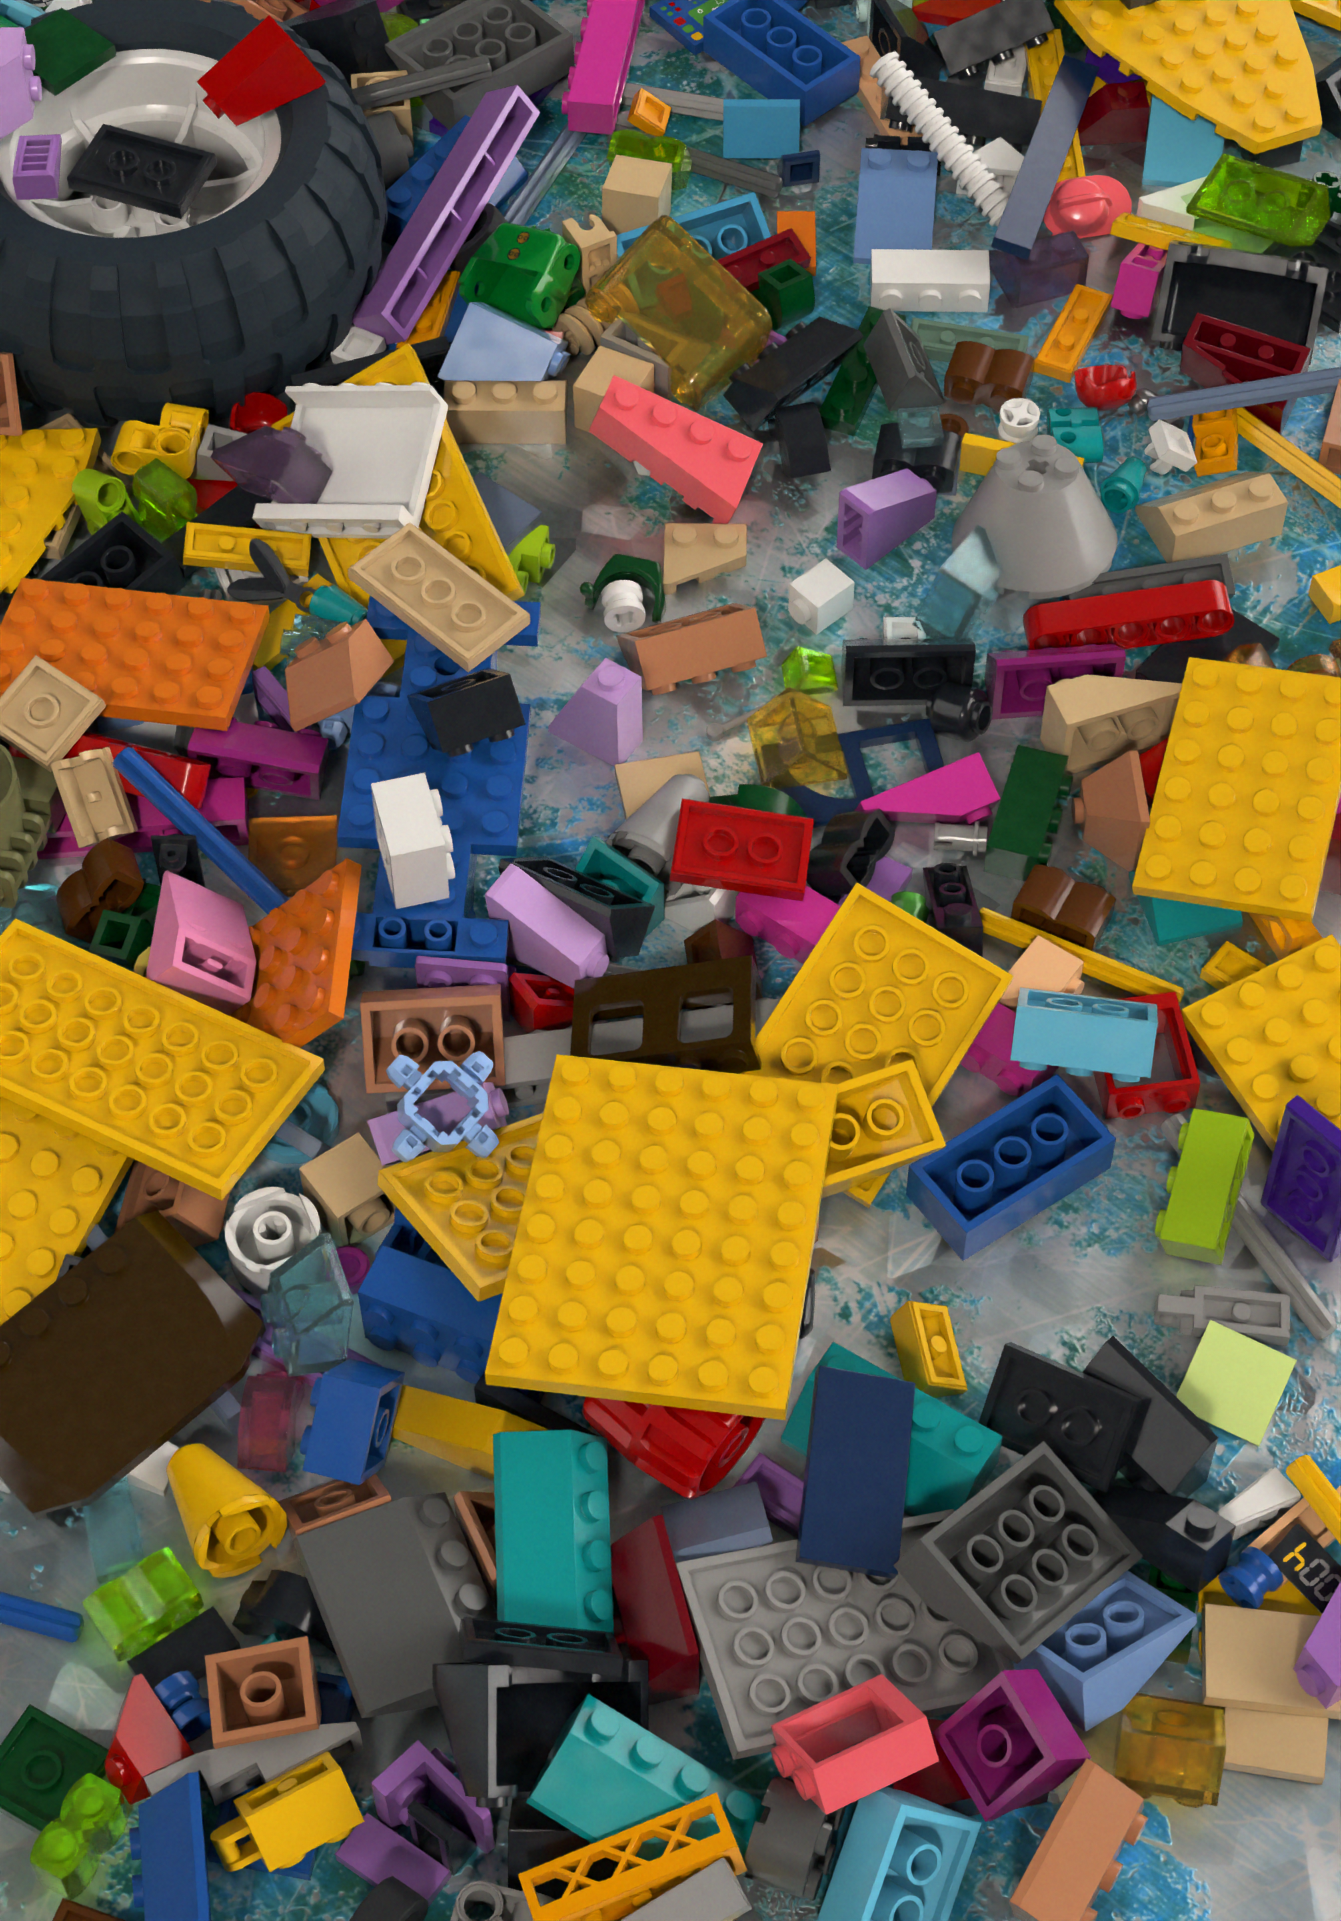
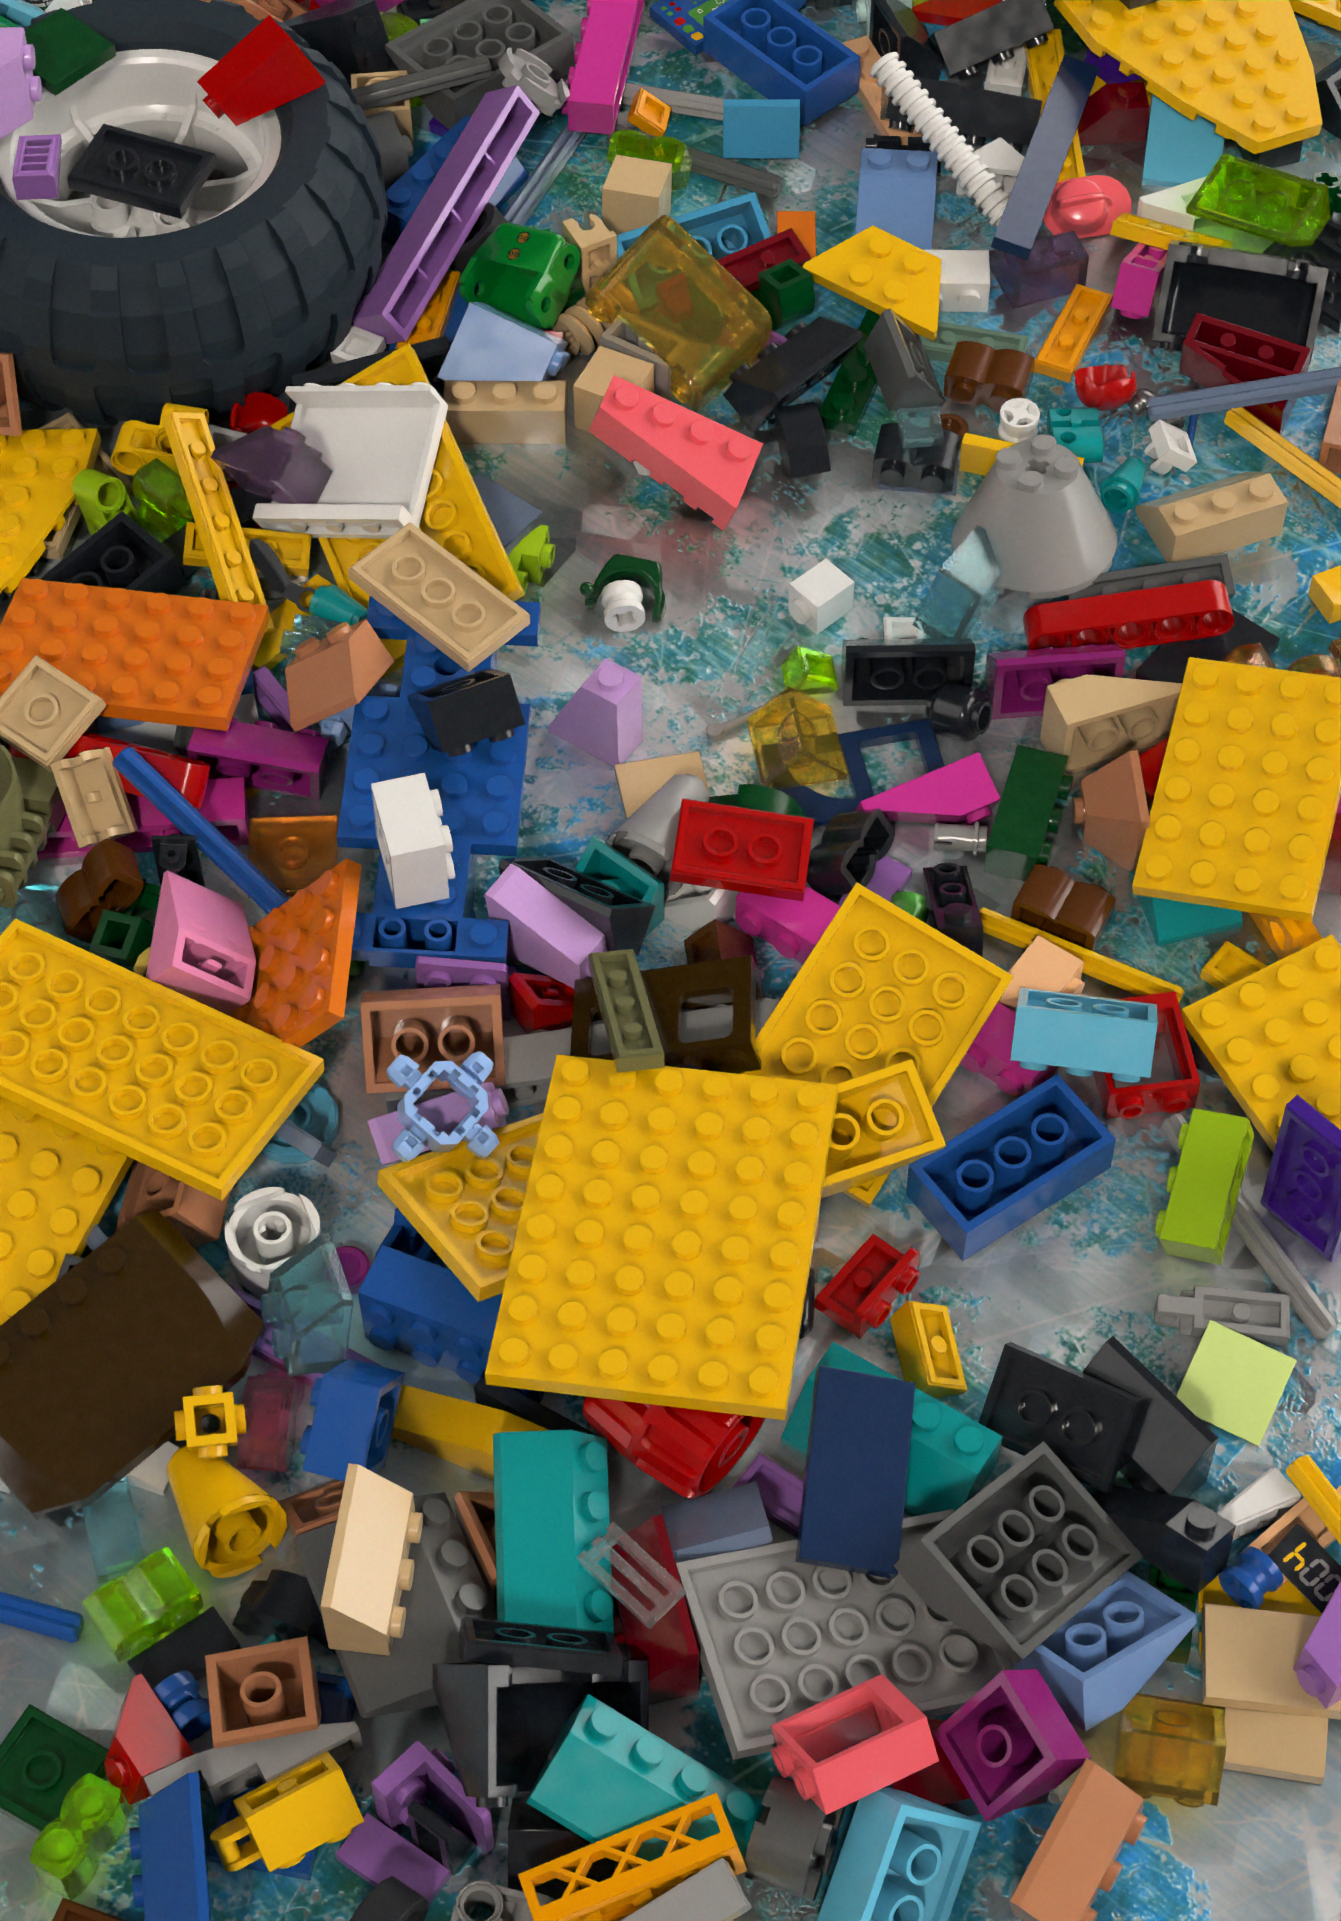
tan head [299,1132,396,1247] -> none
nougat slope [616,603,767,695] -> none
tan wing [663,523,747,595] -> none
dark blue slope [777,150,820,188] -> none
medium lavender slope [837,469,937,570] -> none
light orange slope [1192,408,1238,477] -> none
none -> yellow tile [162,412,275,638]
none -> yellow brick [174,1385,247,1459]
none -> tan slope [320,1463,423,1656]
none -> light grey plate [498,47,570,116]
none -> clear tile [577,1522,686,1629]
none -> olive tile [588,949,664,1073]
none -> yellow wing [802,225,941,342]
none -> red bracket [815,1234,921,1339]

